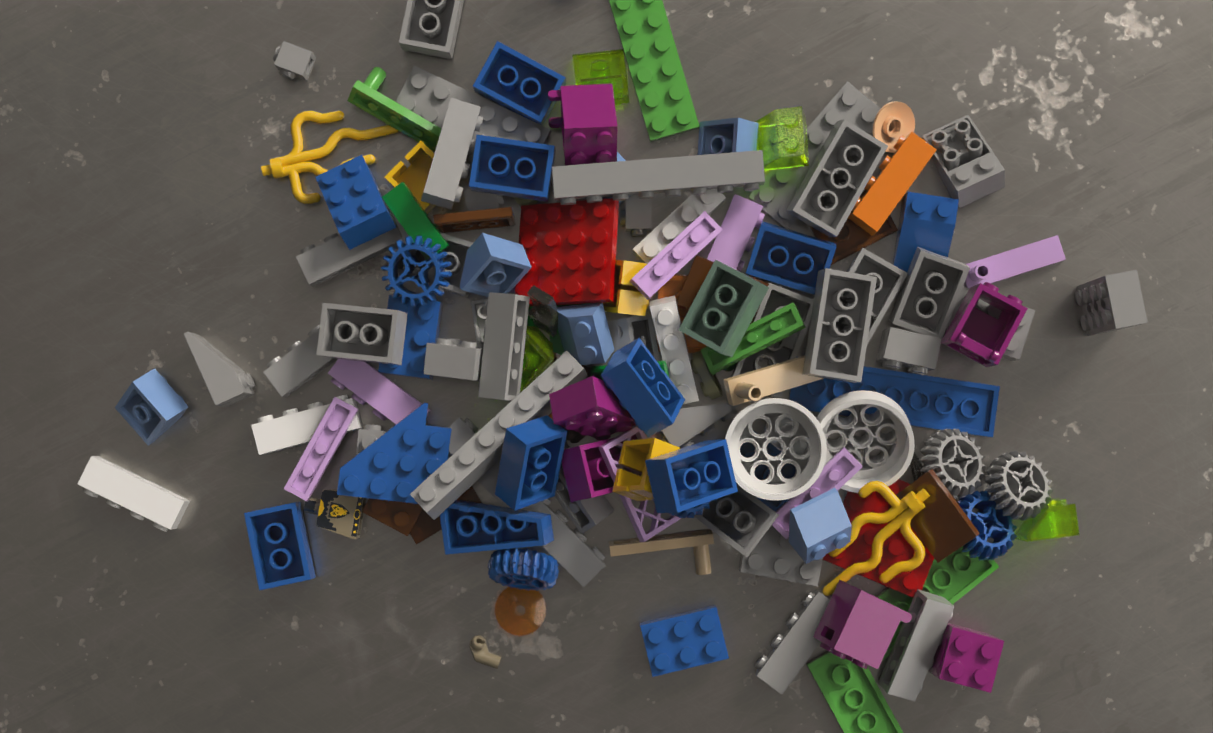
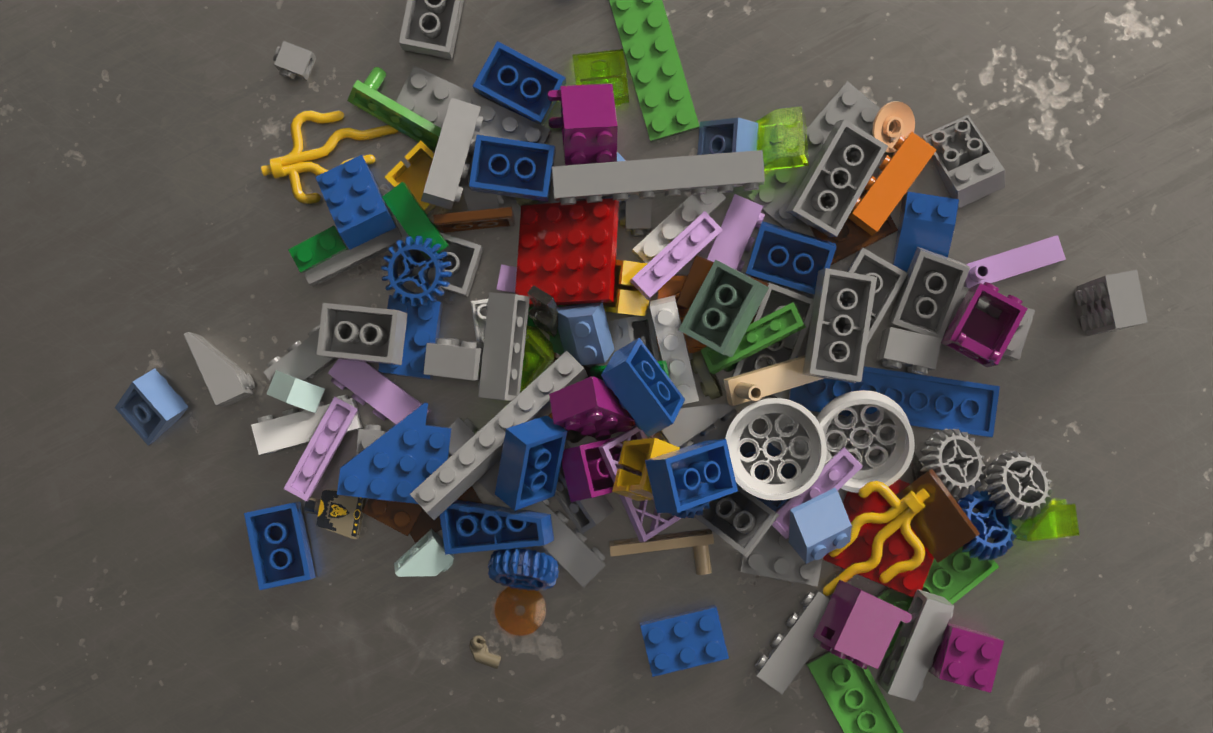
white brick [78,456,190,532] -> none
medium blue slope [460,233,531,297] -> none
none -> light aqua slope [267,370,325,413]
none -> green plate [288,225,347,273]
none -> light aqua slope [394,529,454,577]

